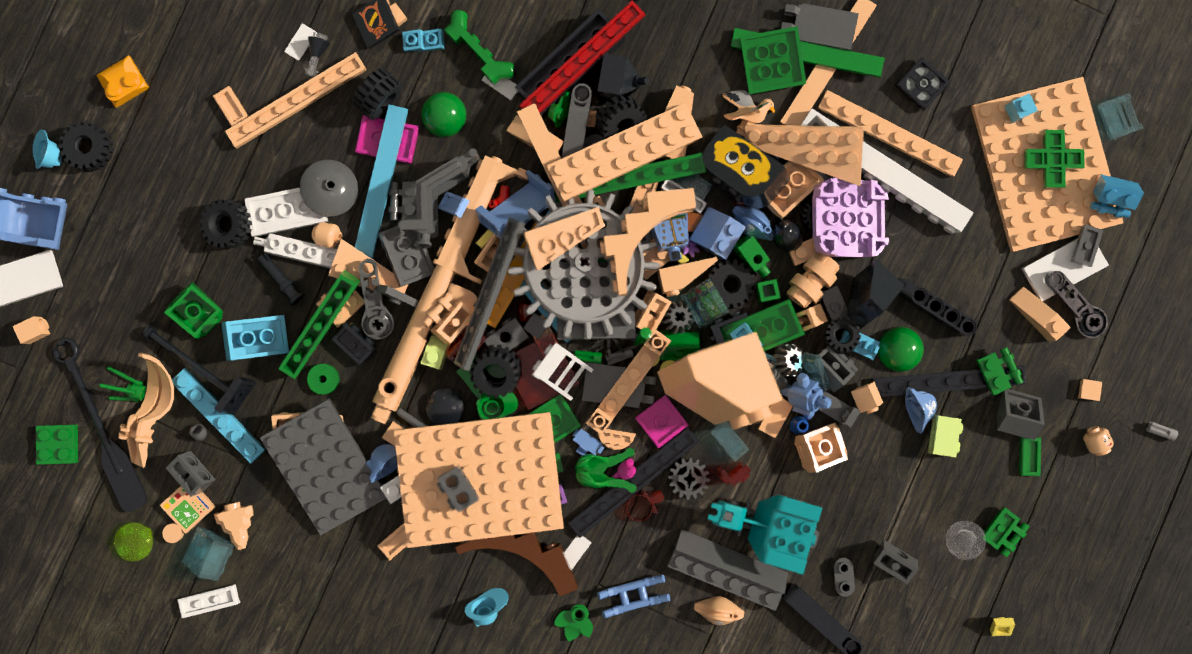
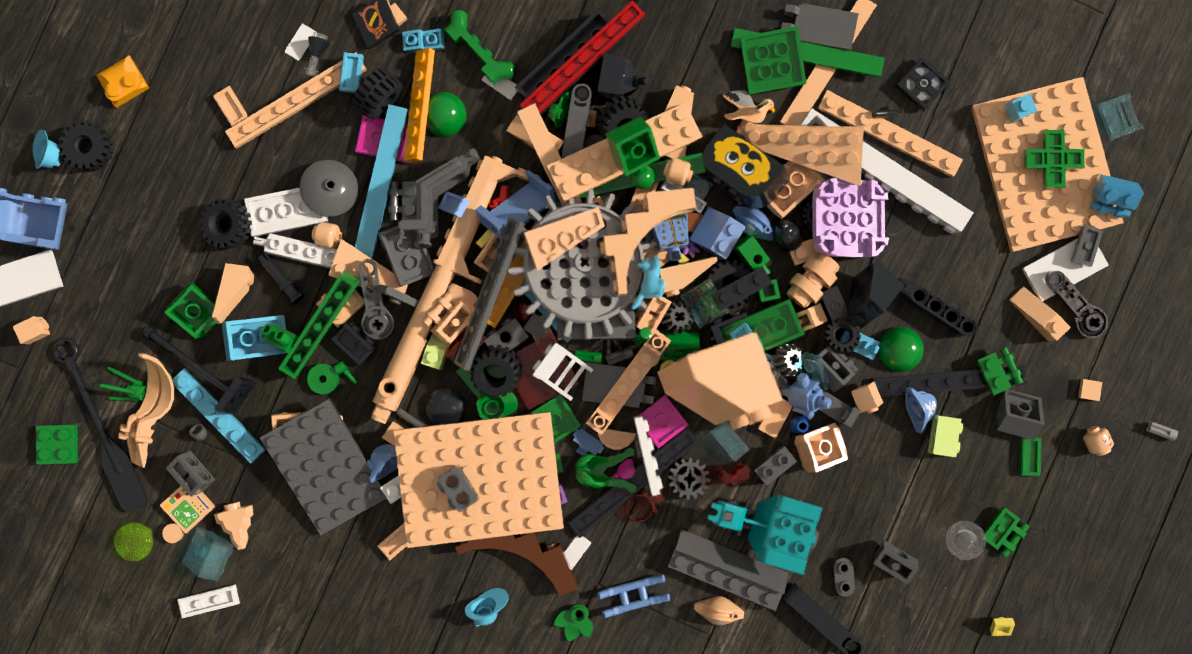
none -> light nougat slope [212,263,254,324]
none -> green hips [261,323,299,353]
none -> green hand [334,362,358,385]
none -> medium azure tile [339,52,364,93]
none -> light orange plate [404,48,435,163]
none -> green brick [606,117,660,190]
none -> medium azure animal [631,255,665,309]
none -> white plate [633,415,663,496]
none -> light nougat head [663,158,693,186]
none -> black plate [711,266,772,311]
none -> dark grey brick [752,445,797,486]
none -> black bar [872,106,903,123]

